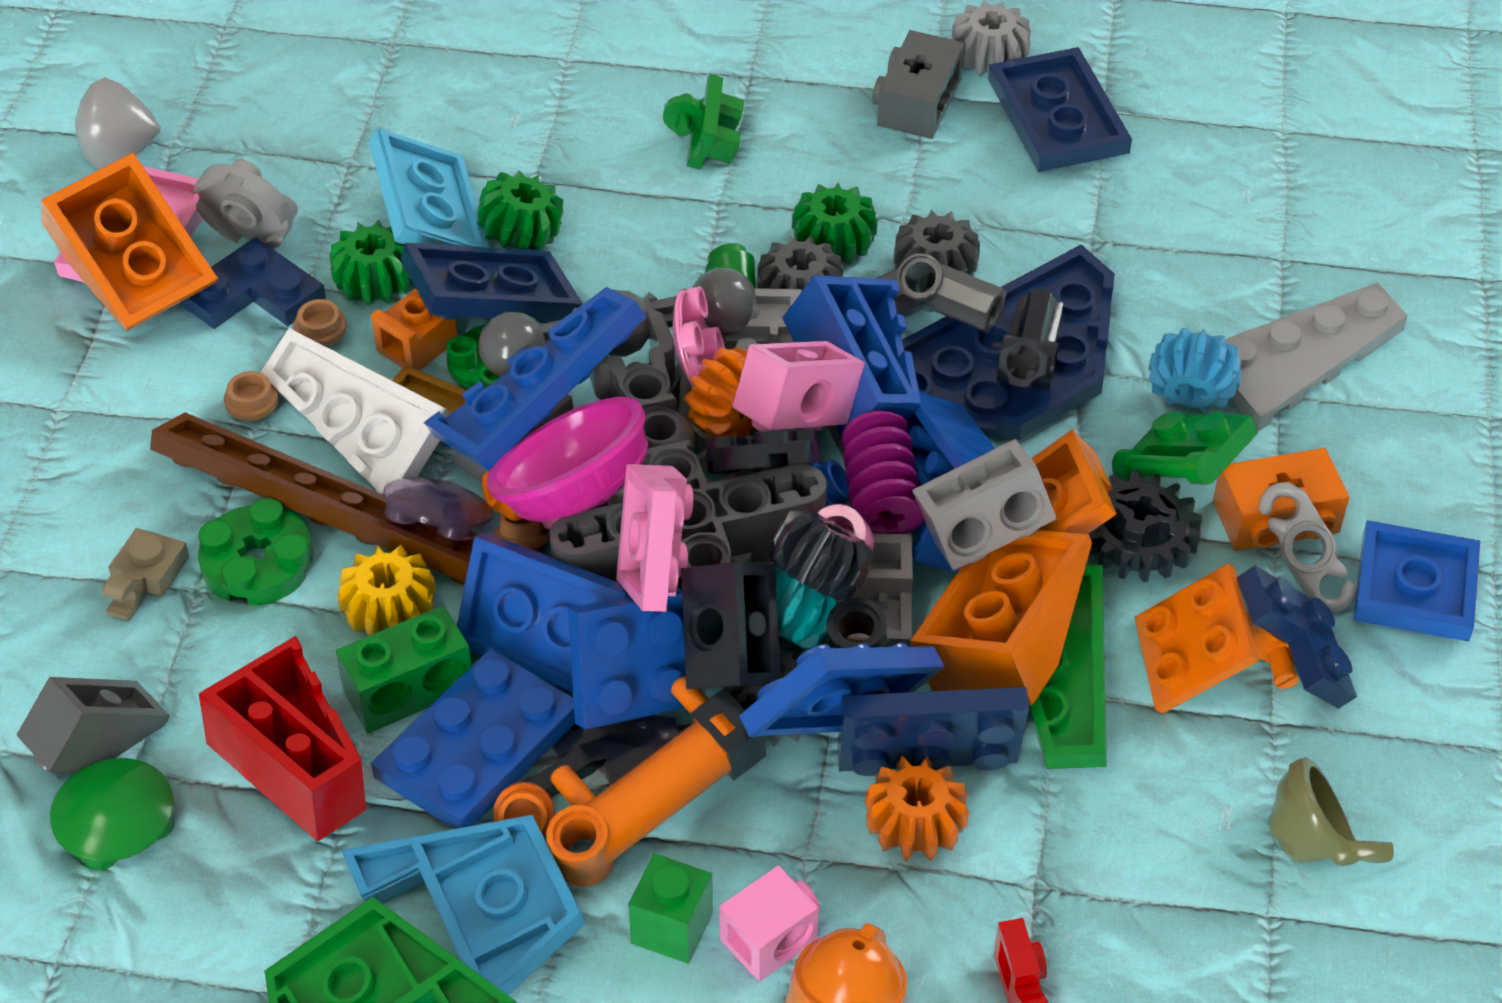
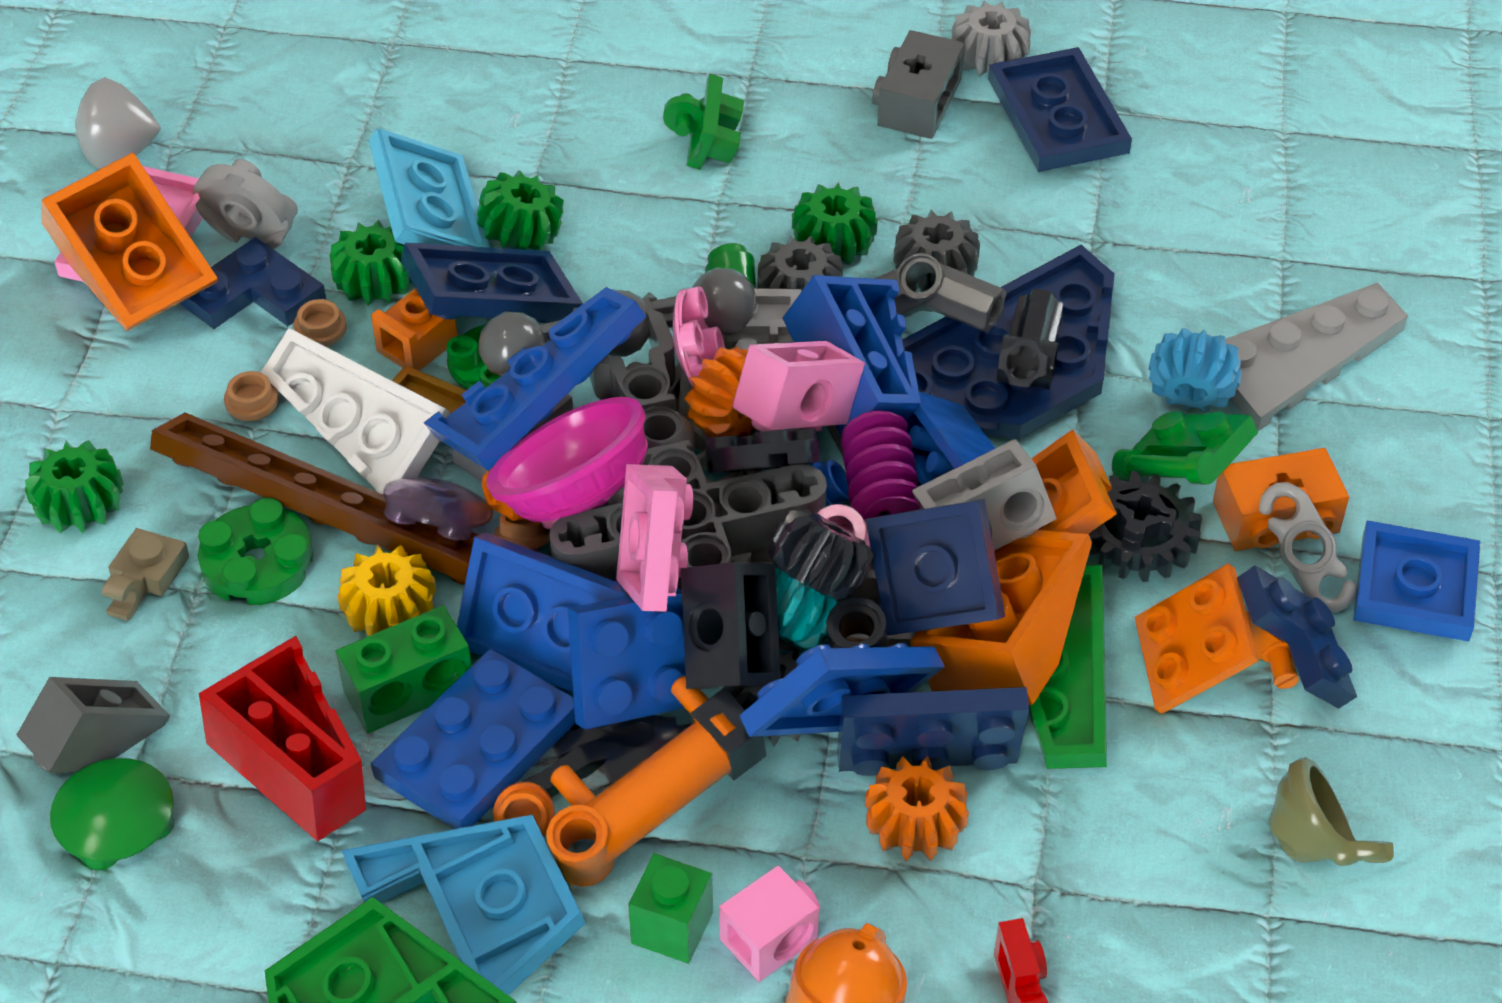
none -> green gear [25,440,124,533]
none -> dark blue plate [866,499,1006,636]

